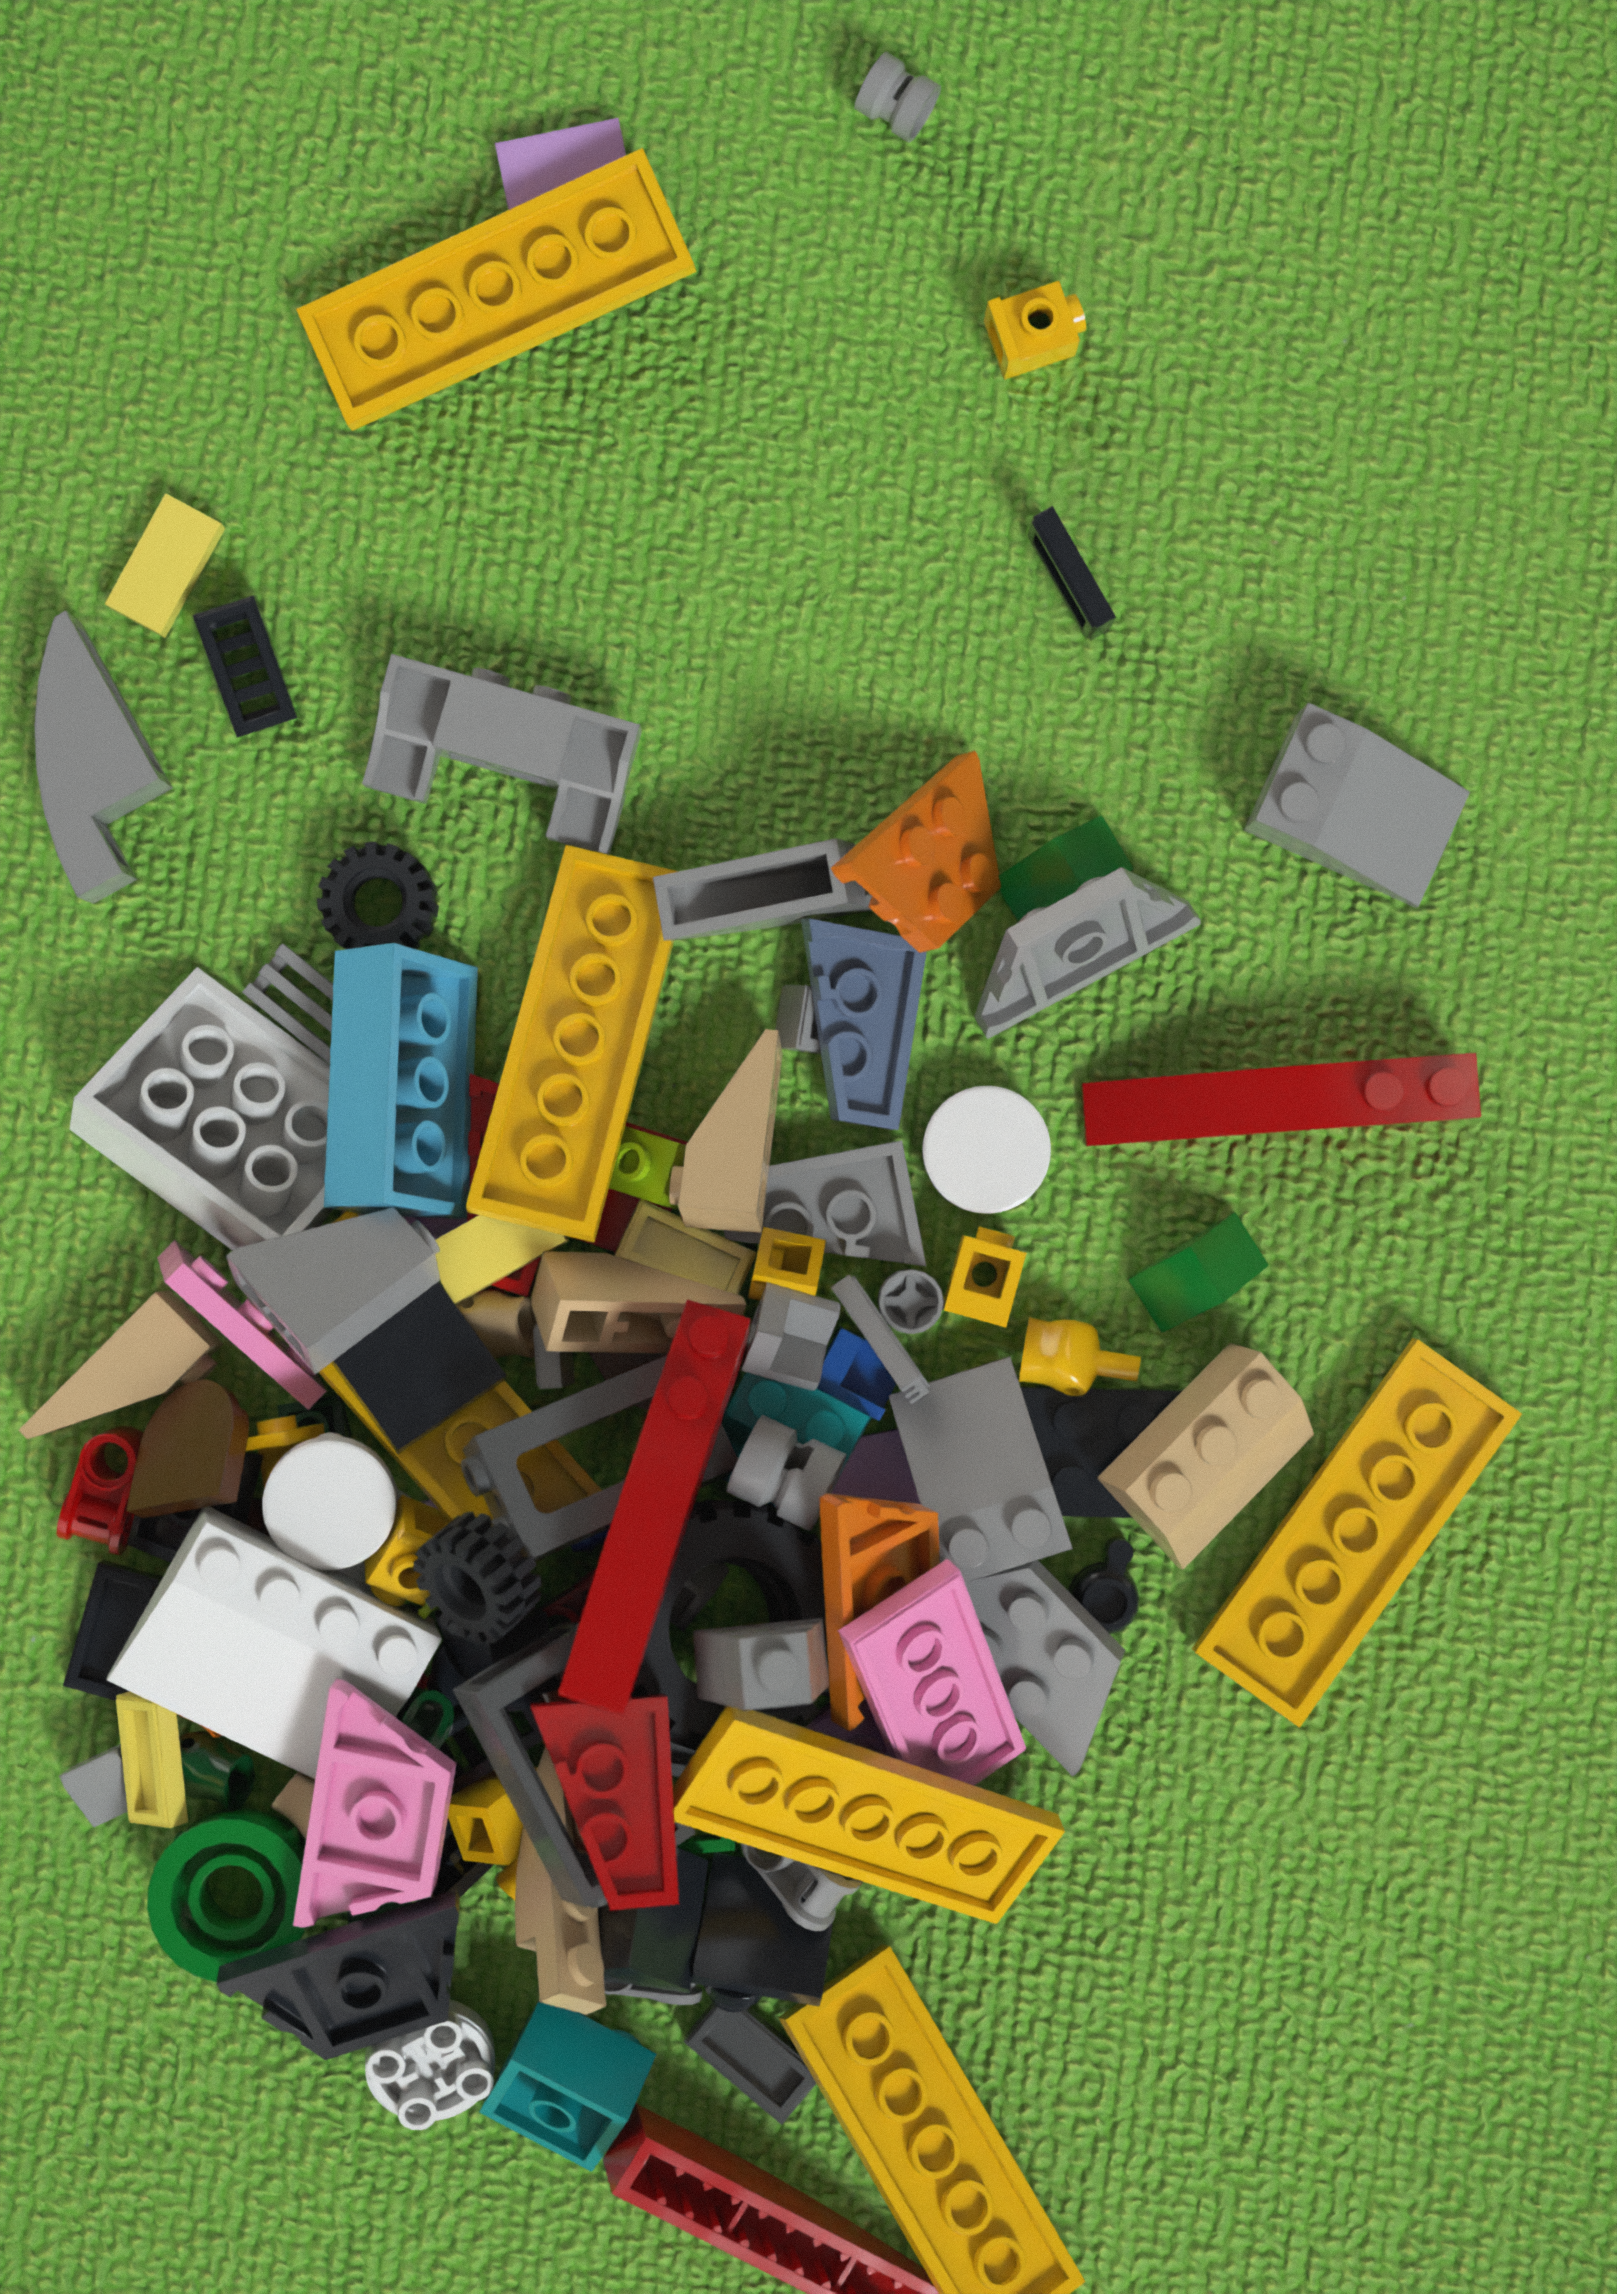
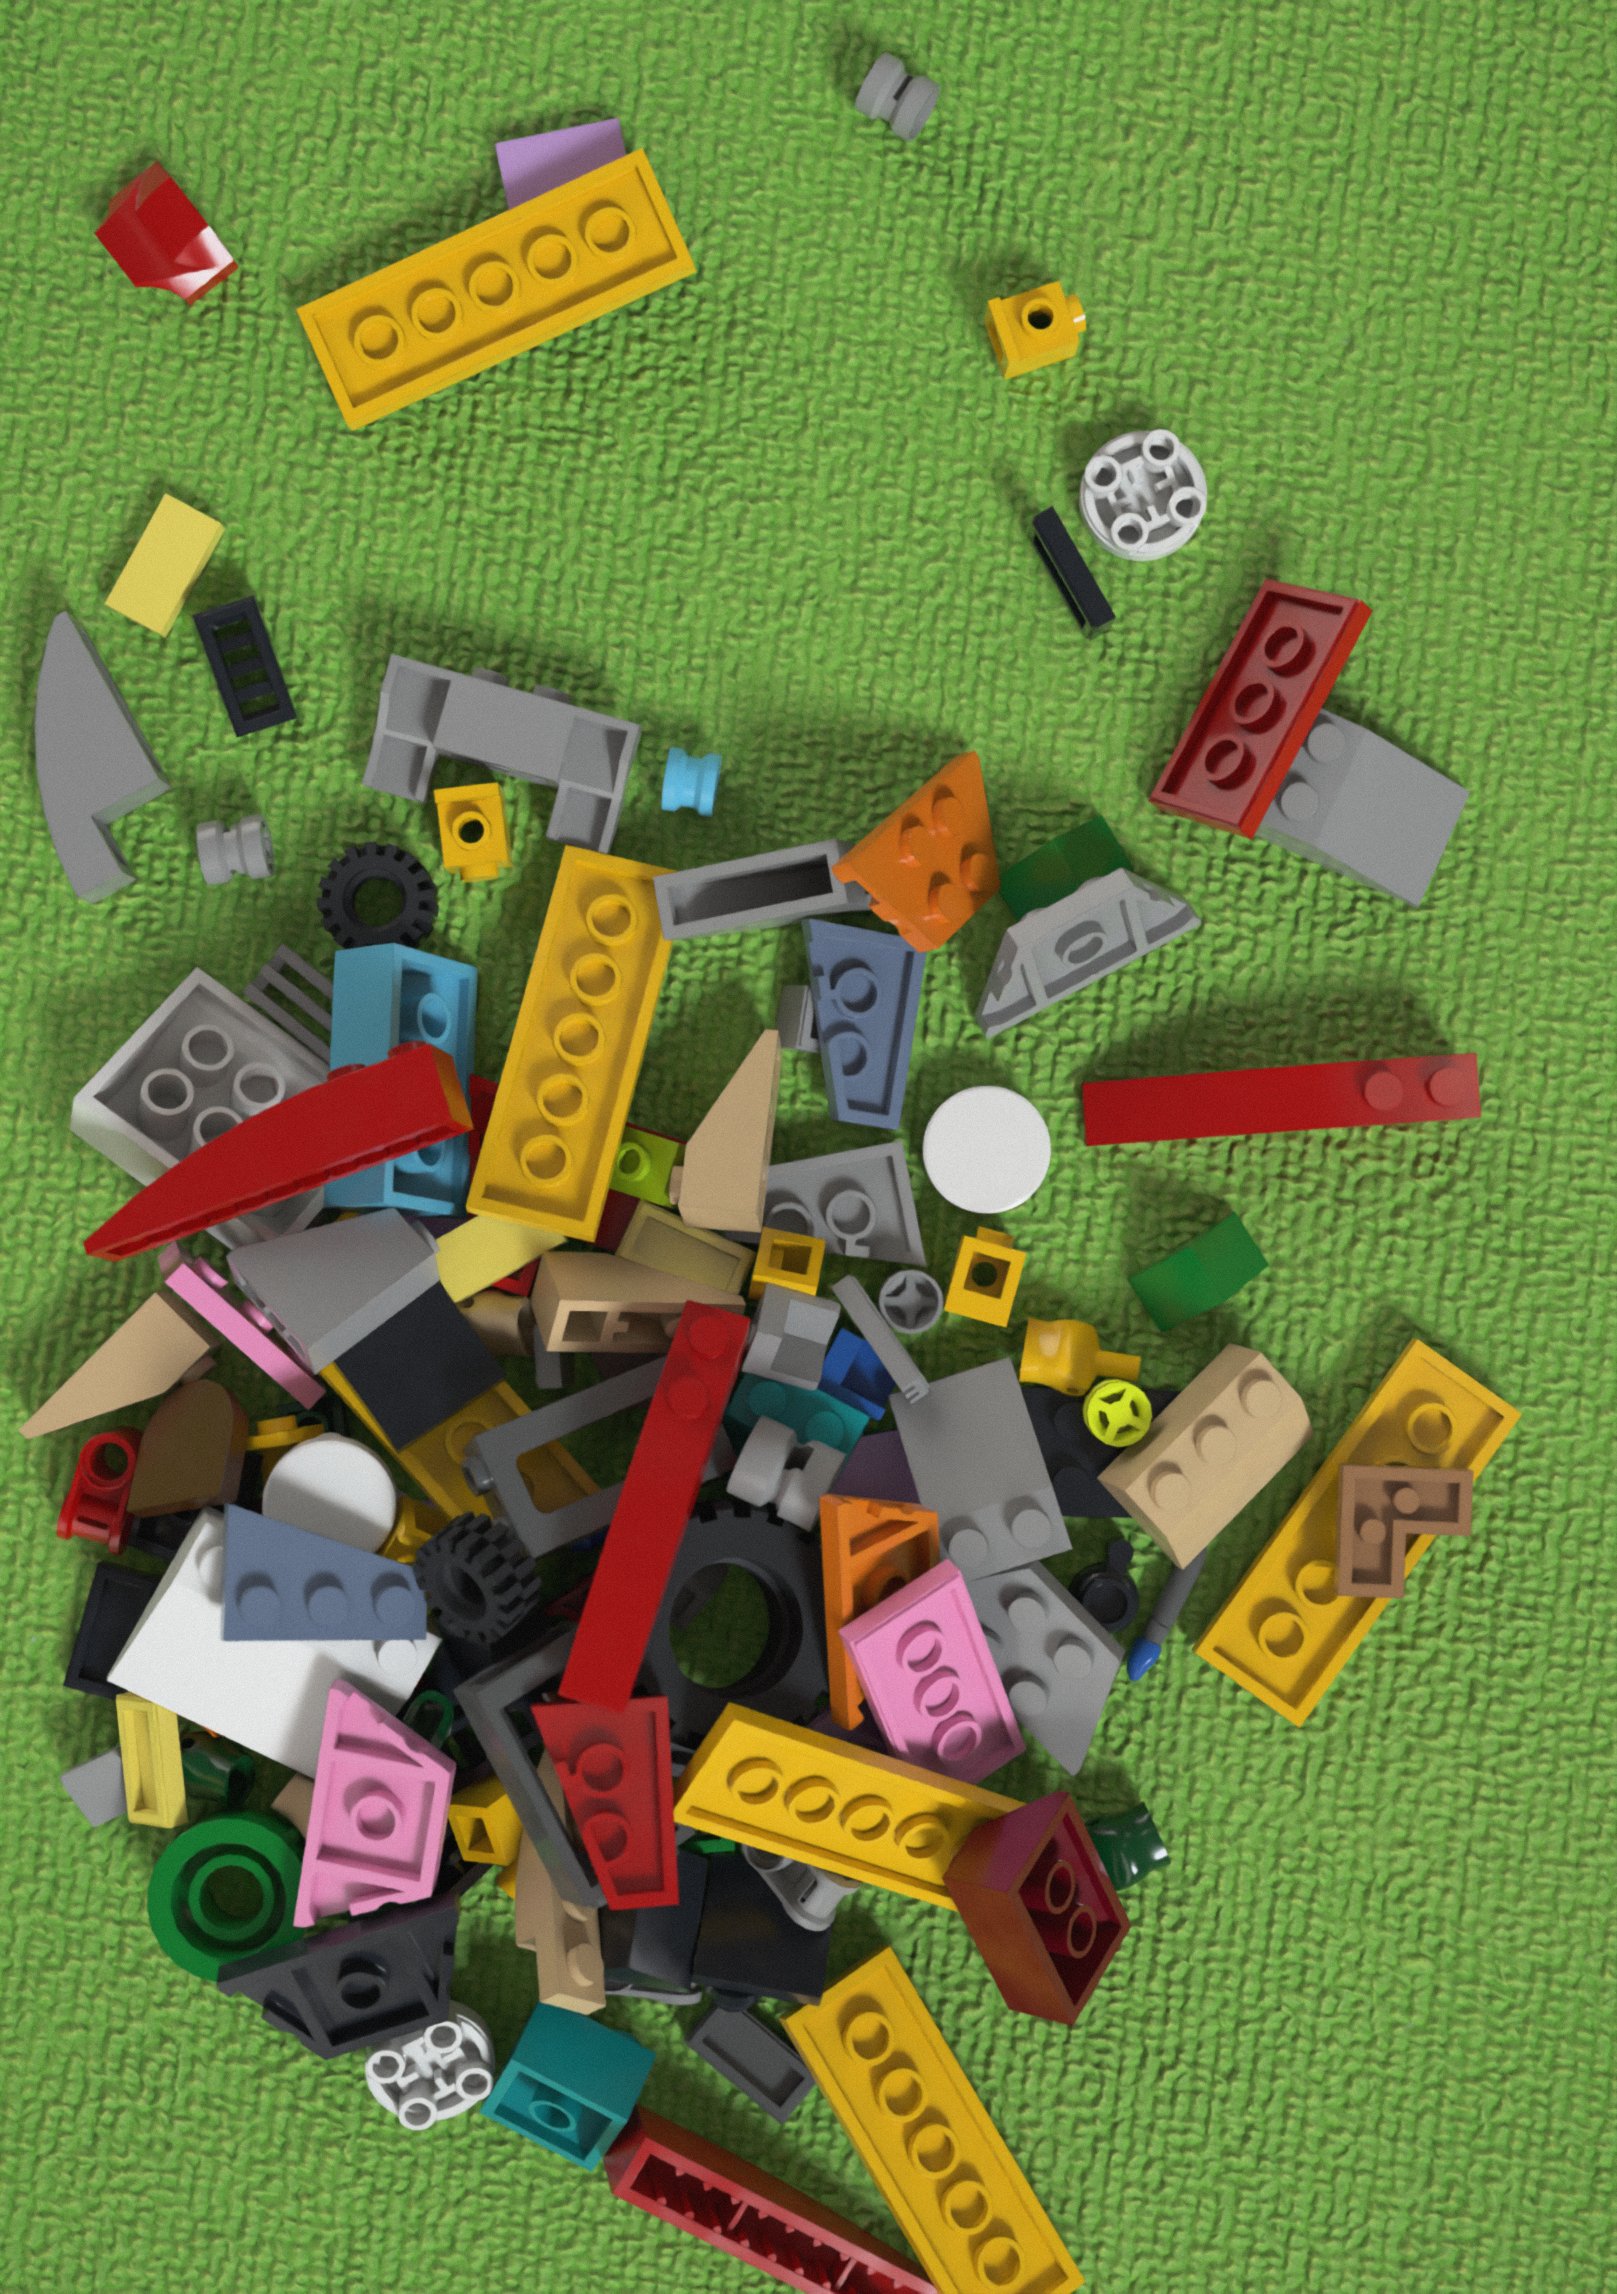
light grey slope [693,1618,829,1710] -> none
none -> red slope [83,1041,474,1262]
none -> red slope [94,161,239,306]
none -> light grey wheel [196,814,275,886]
none -> sand blue wing [220,1503,427,1641]
none -> yellow brick [434,782,513,882]
none -> medium azure wheel [661,747,722,818]
none -> dark red slope [942,1790,1132,2026]
none -> white tile [1079,429,1207,561]
none -> neon yellow wheel [1082,1379,1152,1447]
none -> dark green piece [1084,1801,1171,1891]
none -> dark grey piece [1126,1547,1207,1681]
none -> red tile [1148,579,1373,840]
none -> medium nougat plate [1334,1463,1473,1599]

